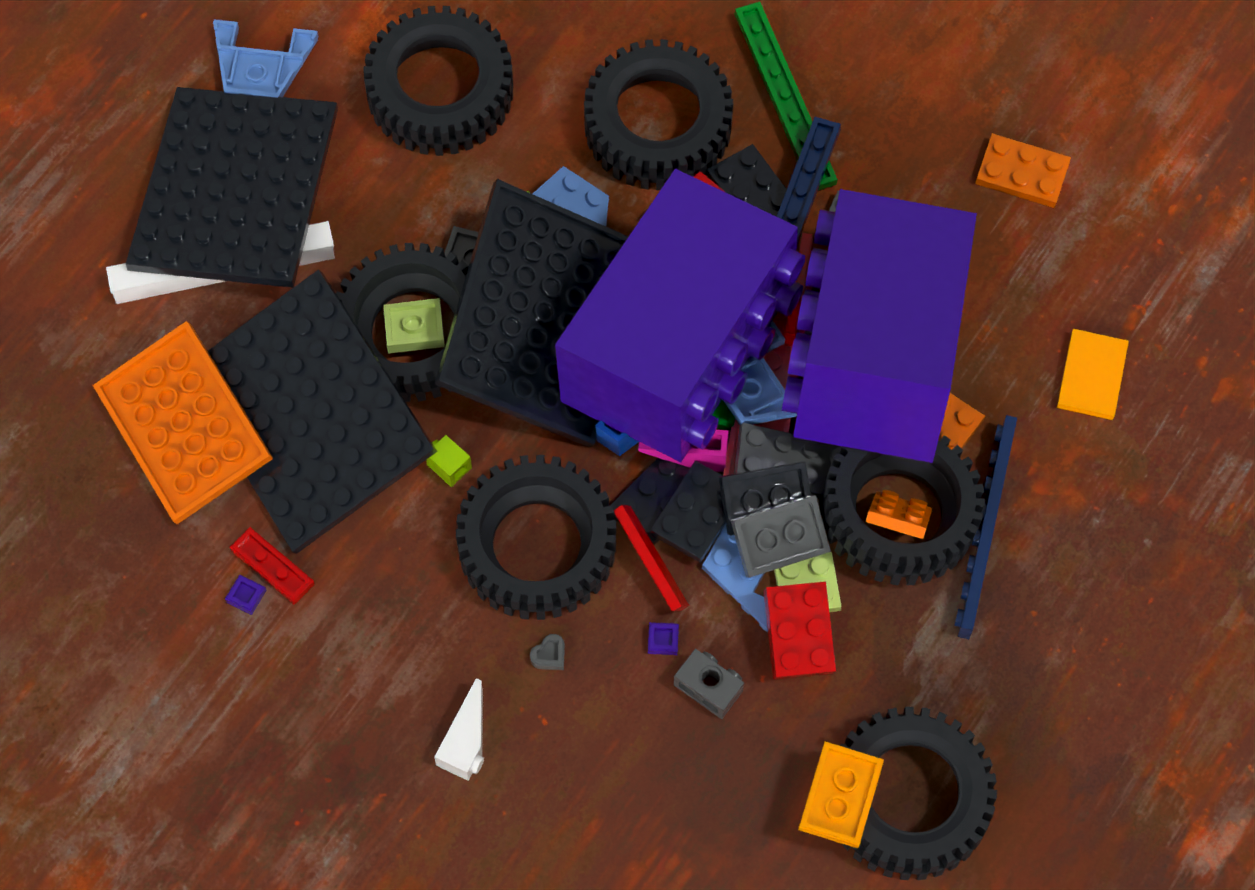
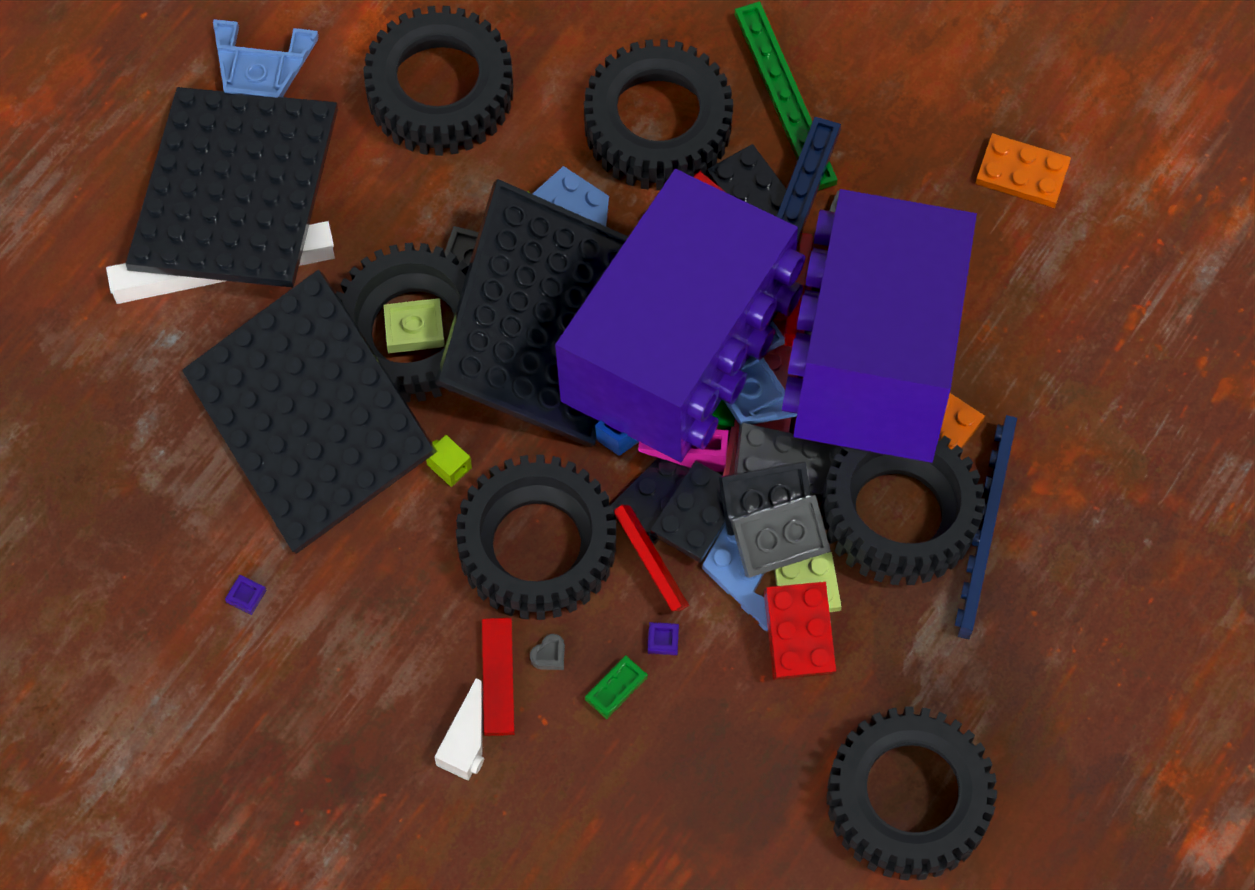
orange plate [93,321,273,524] -> none
red tile [230,527,315,605] -> none
dark grey brick [674,648,744,719] -> none
light orange tile [798,741,884,848] -> none
orange plate [866,490,932,539] -> none
light orange tile [1057,329,1129,420] -> none
none -> red tile [482,618,515,736]
none -> green plate [585,655,648,719]

